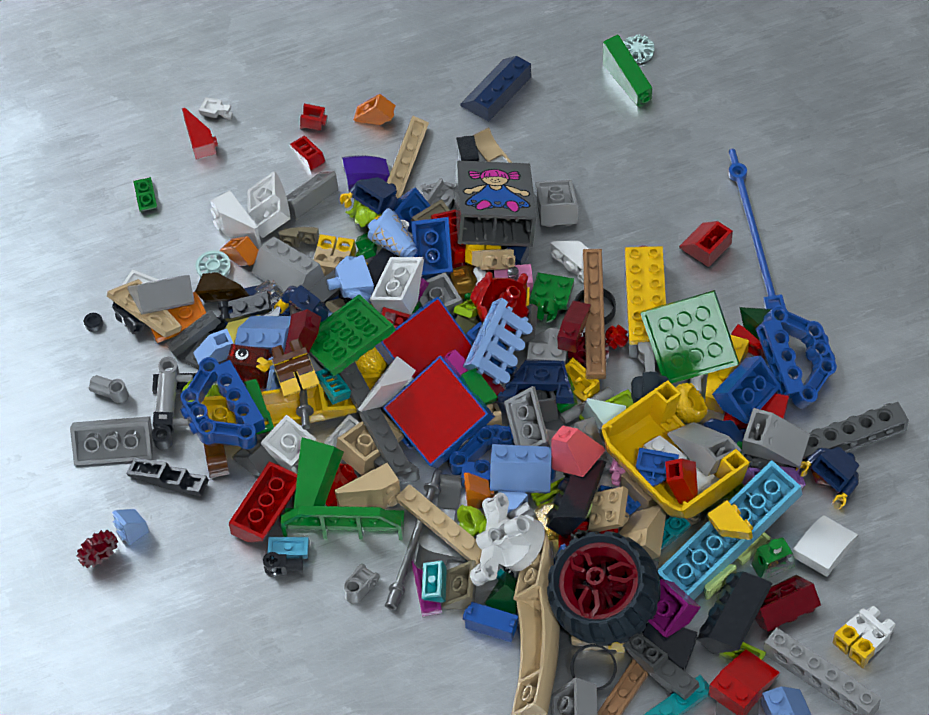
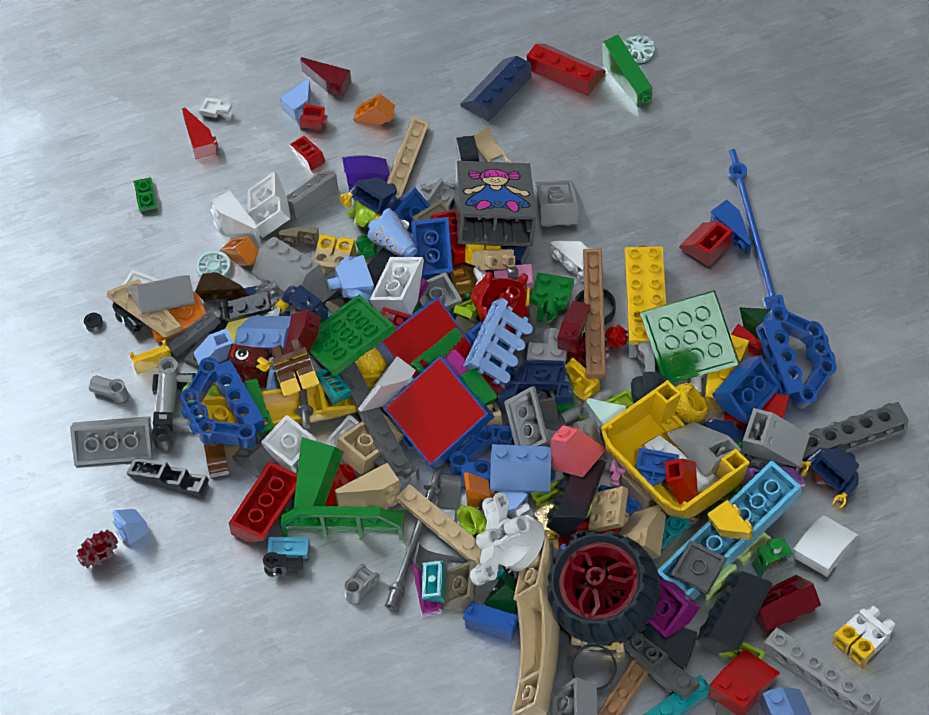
none -> yellow hinge [129,340,171,374]
none -> light blue slope [280,79,311,121]
none -> dark red slope [300,57,352,97]
none -> green piece [409,328,463,374]
none -> red slope [526,44,606,96]
none -> dark grey tile [671,540,727,595]
none -> blue slope [710,200,751,256]

